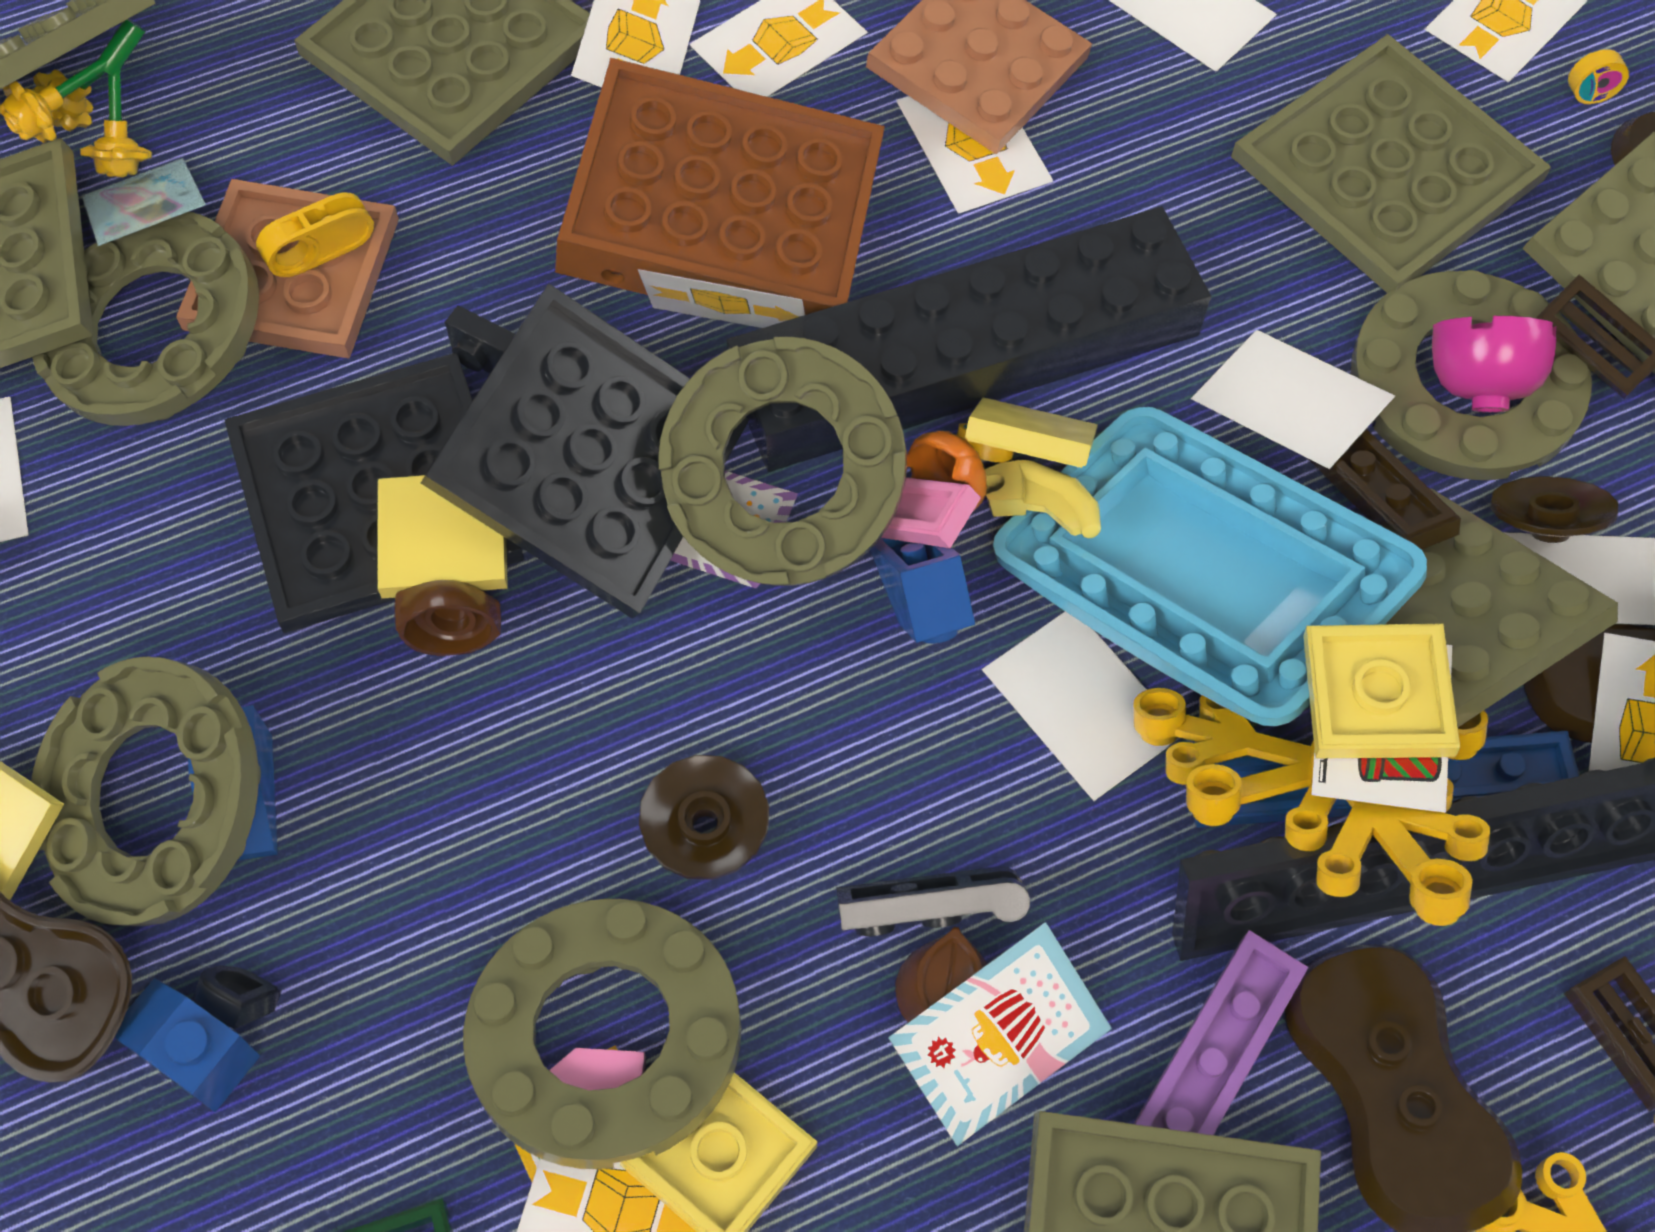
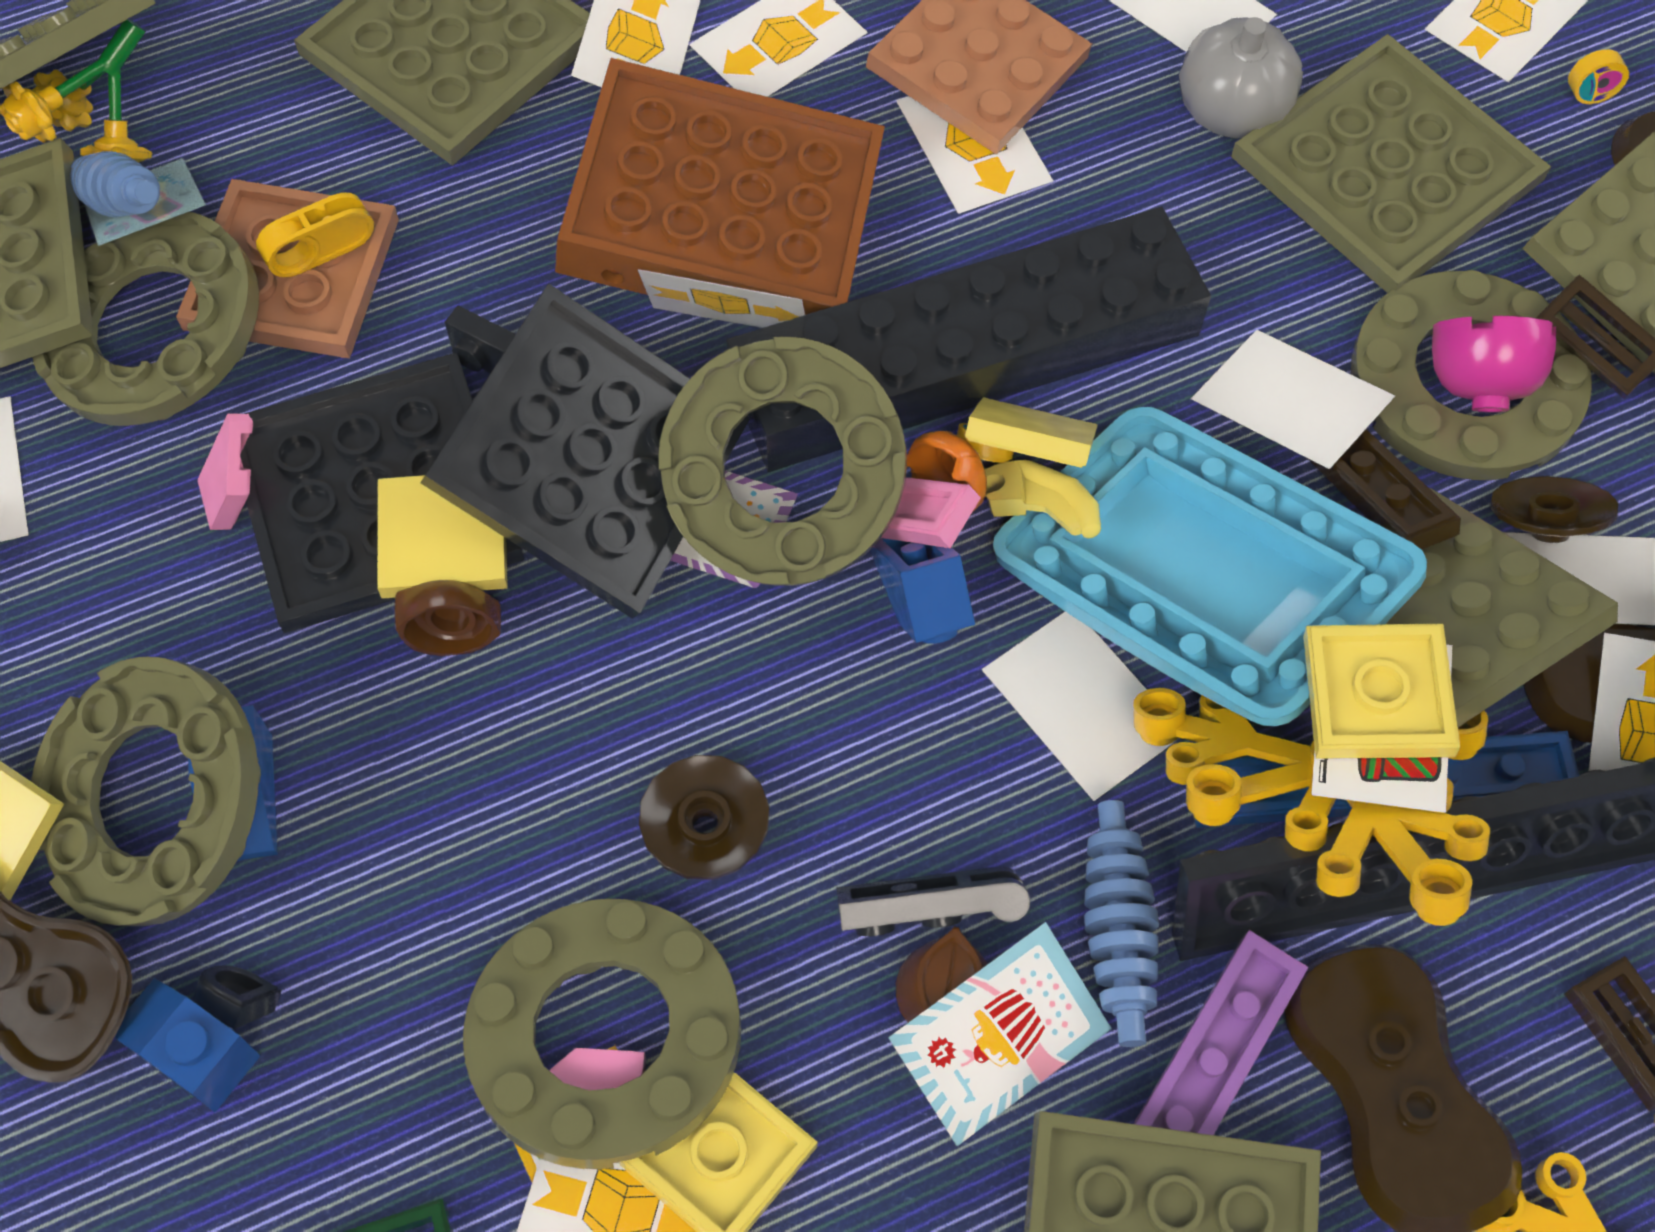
none -> medium blue piece [70,151,160,217]
none -> bright pink tile [198,414,253,530]
none -> medium blue piece [1084,800,1159,1047]
none -> light grey piece [1179,17,1303,138]

